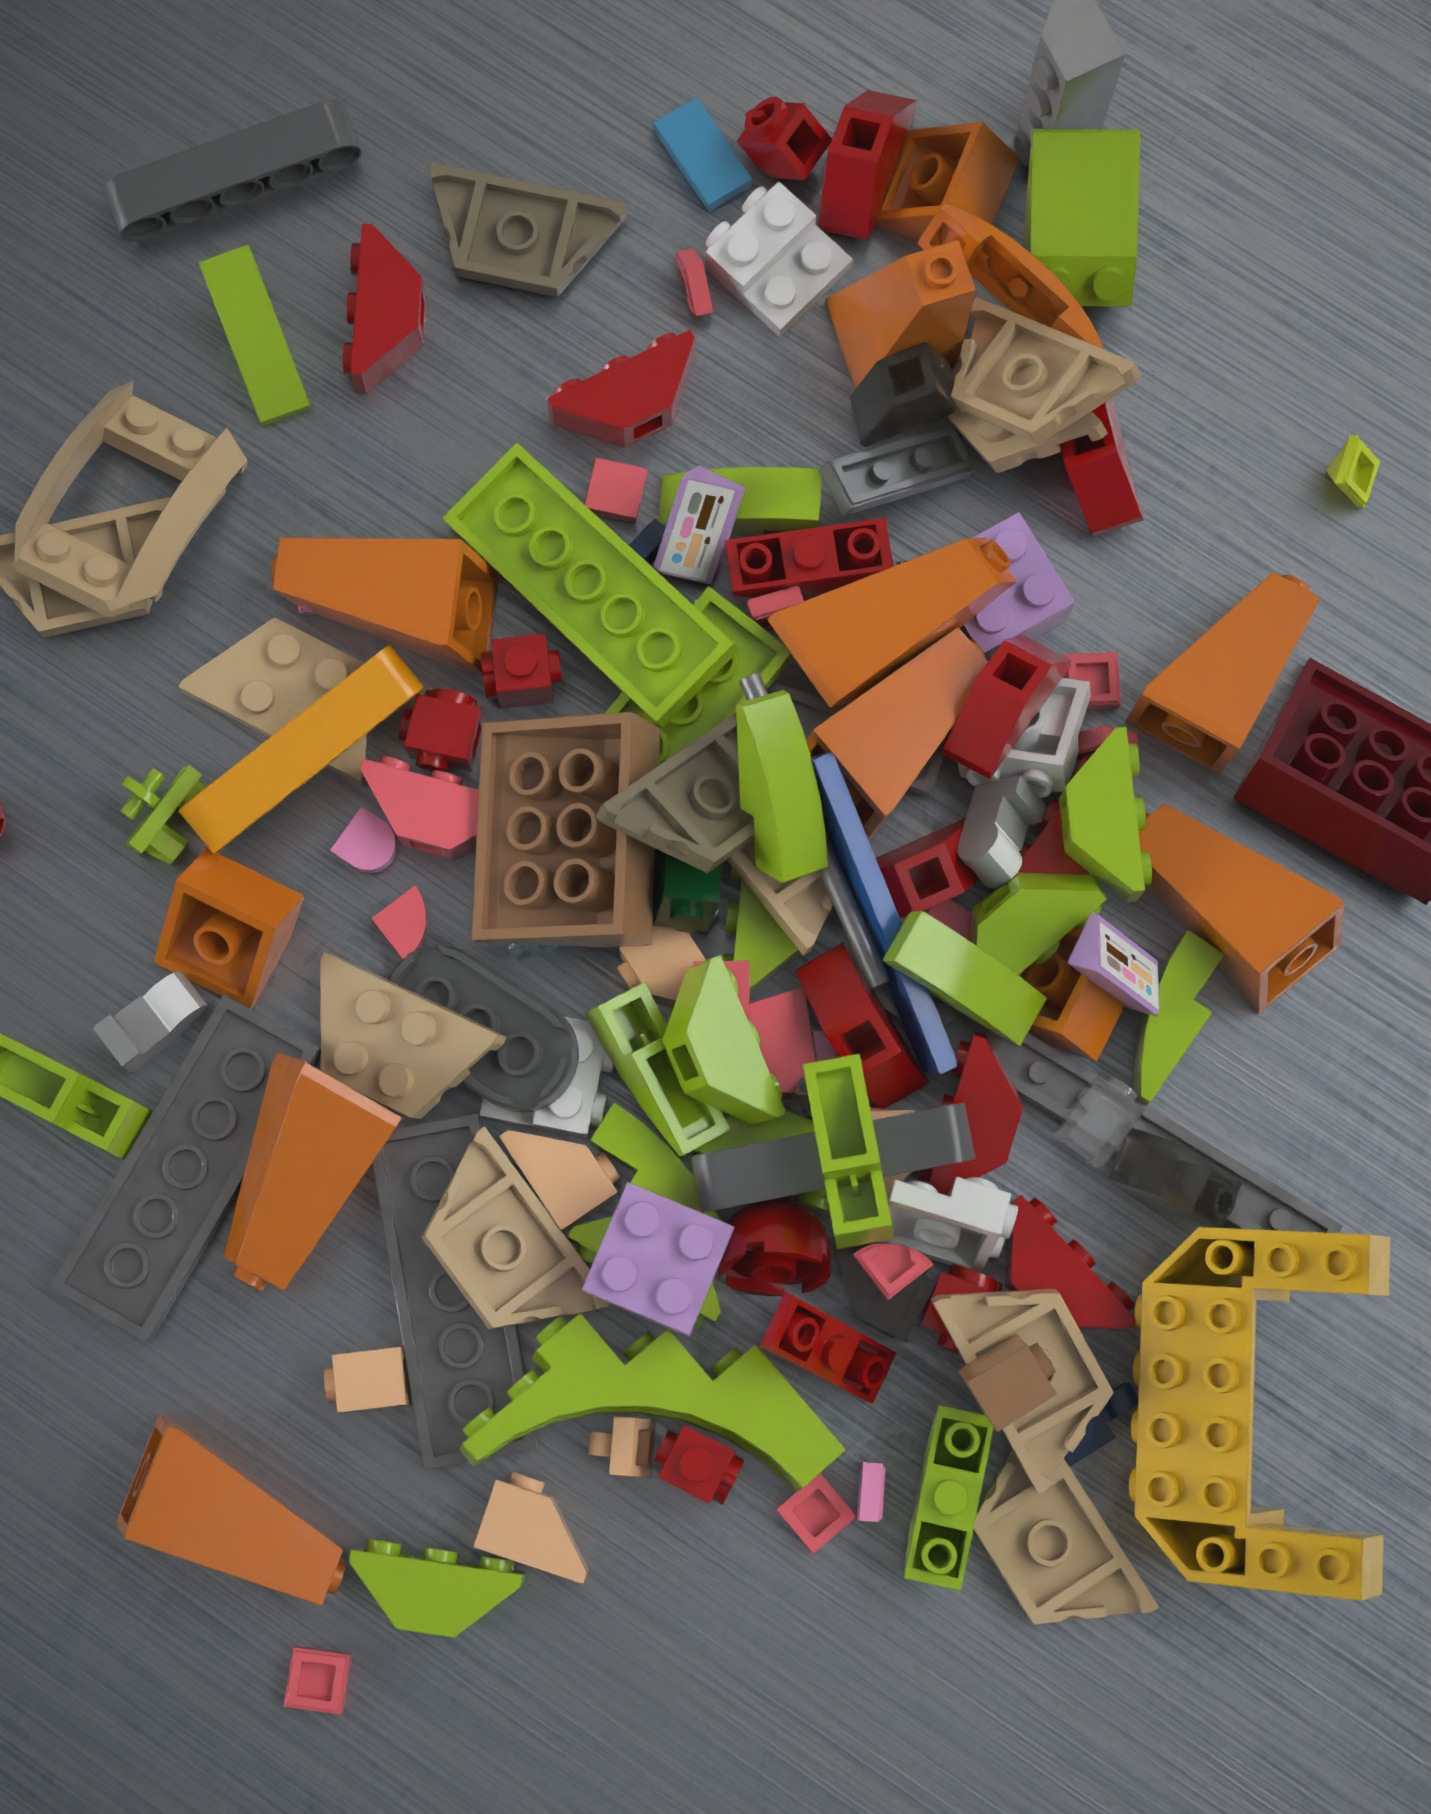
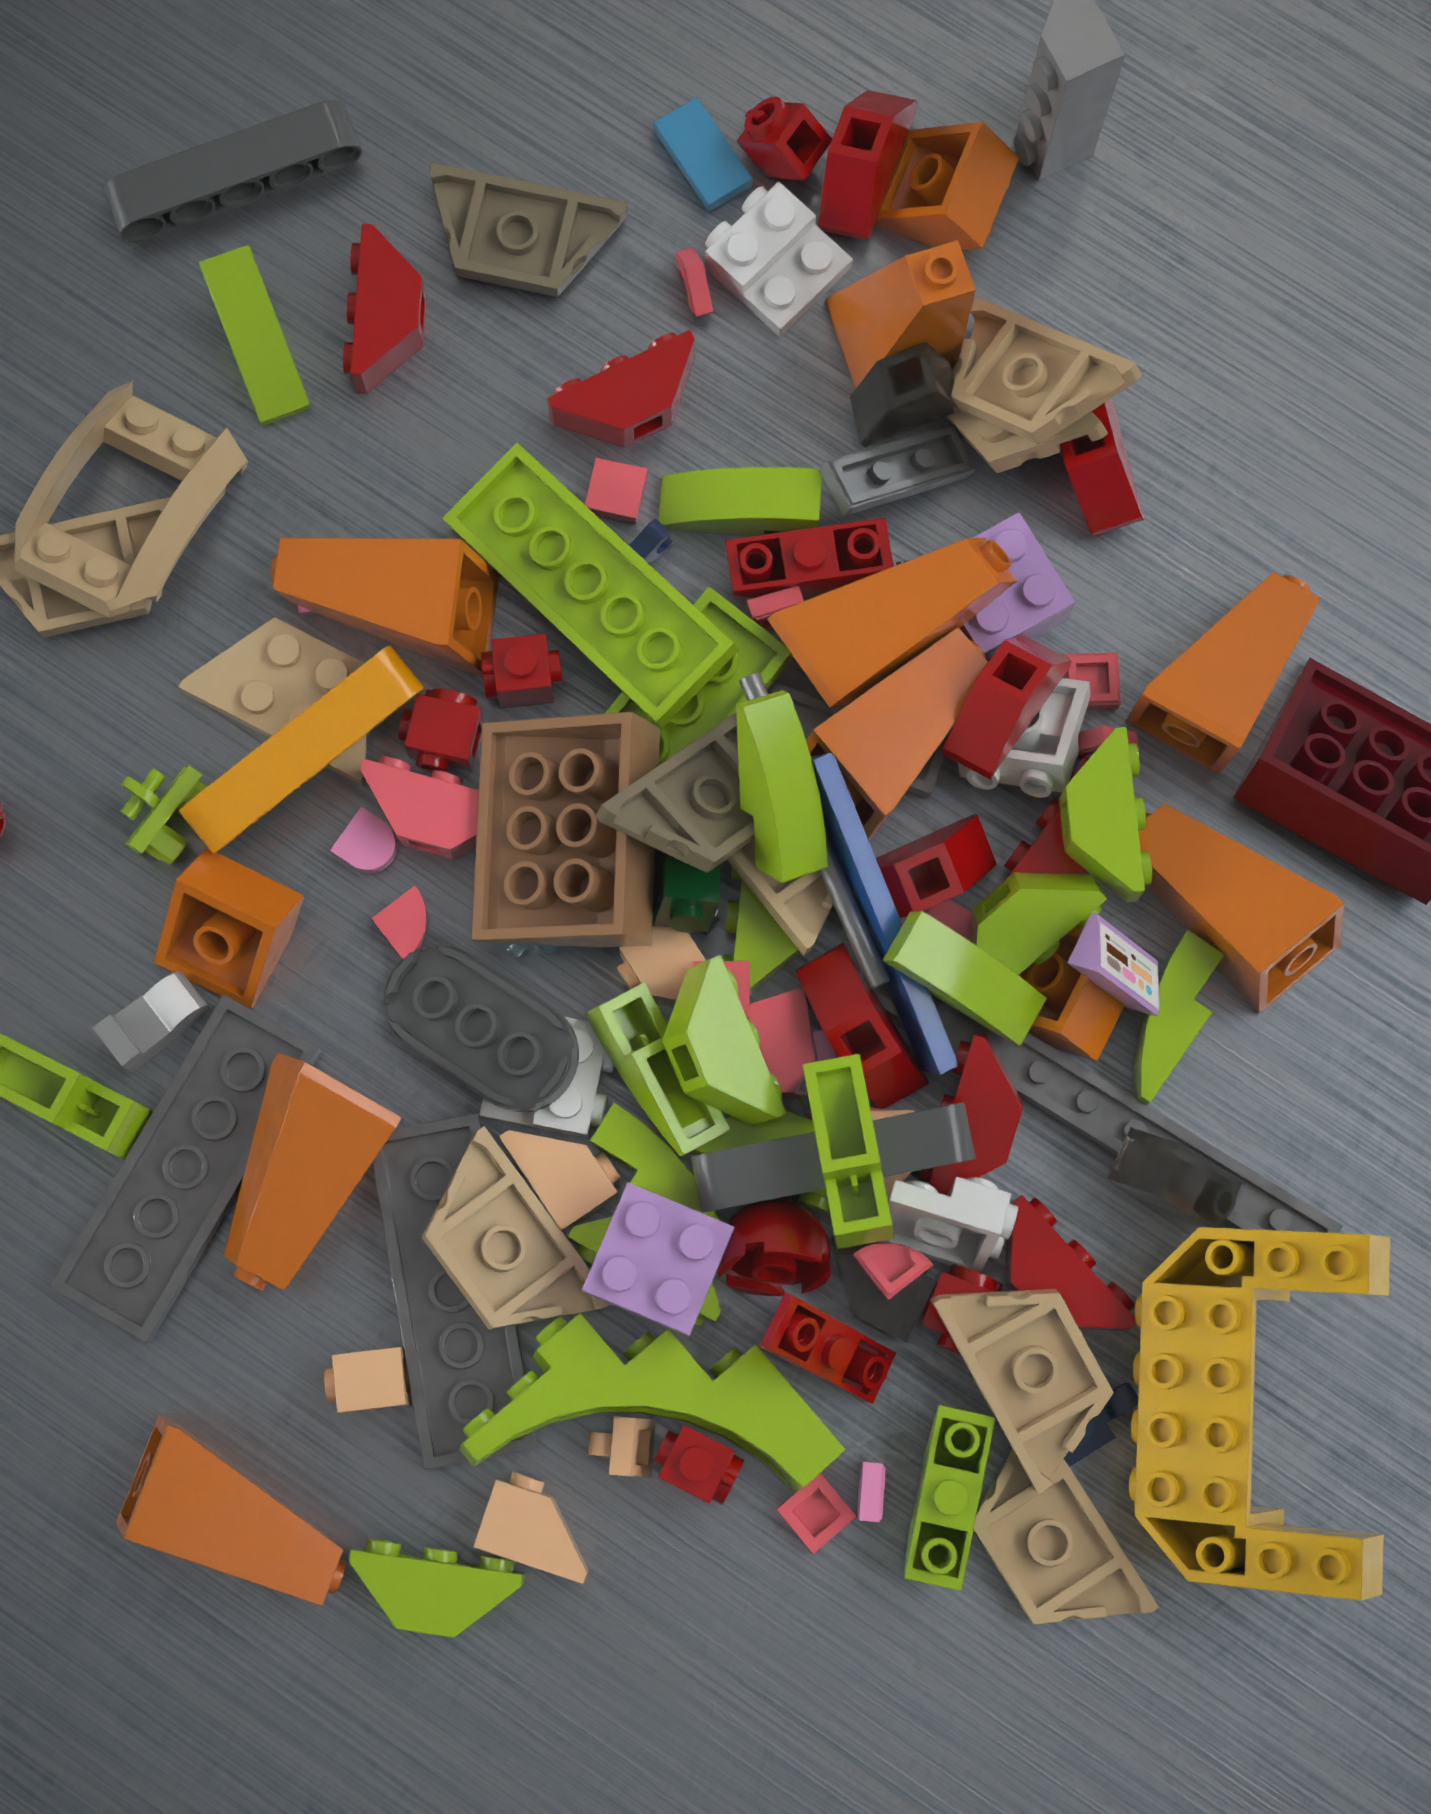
coral tile [284,1646,352,1715] -> none
tan wing [320,952,507,1119] -> none
slope [653,465,746,584] -> none
orange slope [917,203,1104,349] -> none
light grey leg [957,775,1047,888] -> none
medium nougat brick [958,1334,1057,1432] -> none
lime slope [1023,128,1141,307] -> none
clear brick [1051,1076,1145,1168] -> none
neon yellow slope [1326,435,1380,508] -> none

